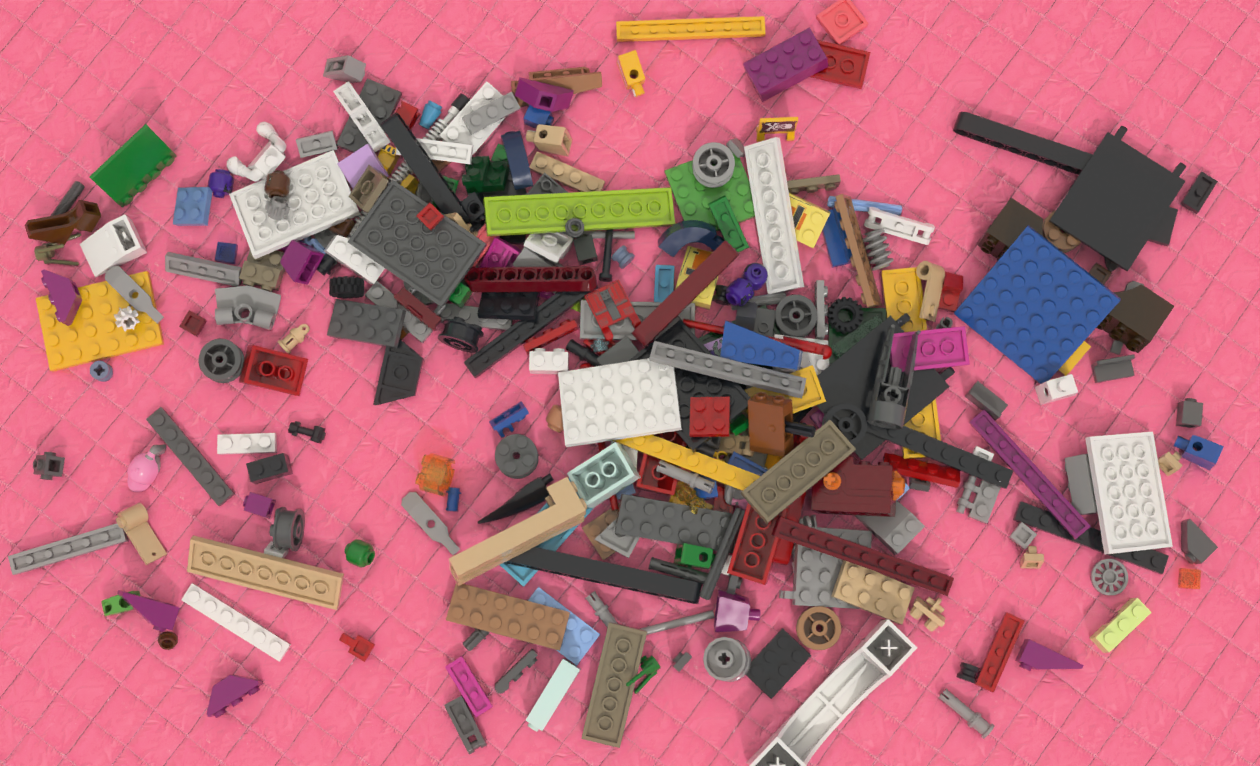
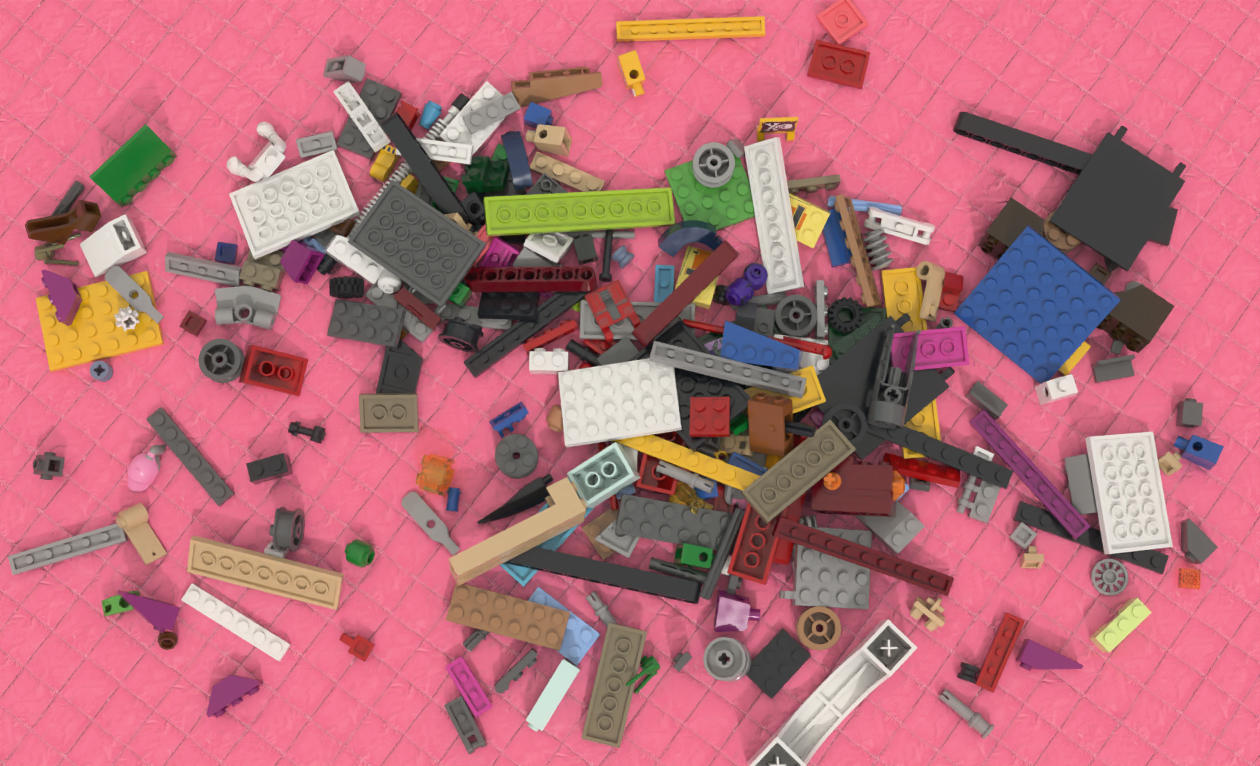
medium blue plate [173,187,213,226] -> none
dark purple head [207,169,234,198] -> none
white plate [217,433,277,455] -> none
magenta brick [243,492,276,519] -> none
reddish brown head [264,170,291,198] -> none
light grey gear [265,196,290,220] -> none
tan piece [277,324,310,354] -> none
lavender tile [337,144,389,189] -> none
dark tan plate [348,165,389,213] -> none
red plate [416,203,444,231] -> none
magenta slope [515,77,574,112] -> none
dark grey plate [565,218,584,237] -> none
clear light blue plate [590,338,609,353] -> none
light grey bar [640,610,715,635] -> none
green plate [708,195,749,252] -> none
magenta brick [743,27,829,102] -> none
tan plate [831,560,914,625] -> none
black plate [1180,171,1218,214] -> none
none -> dark tan plate [359,393,419,433]
none -> white head [377,268,402,294]

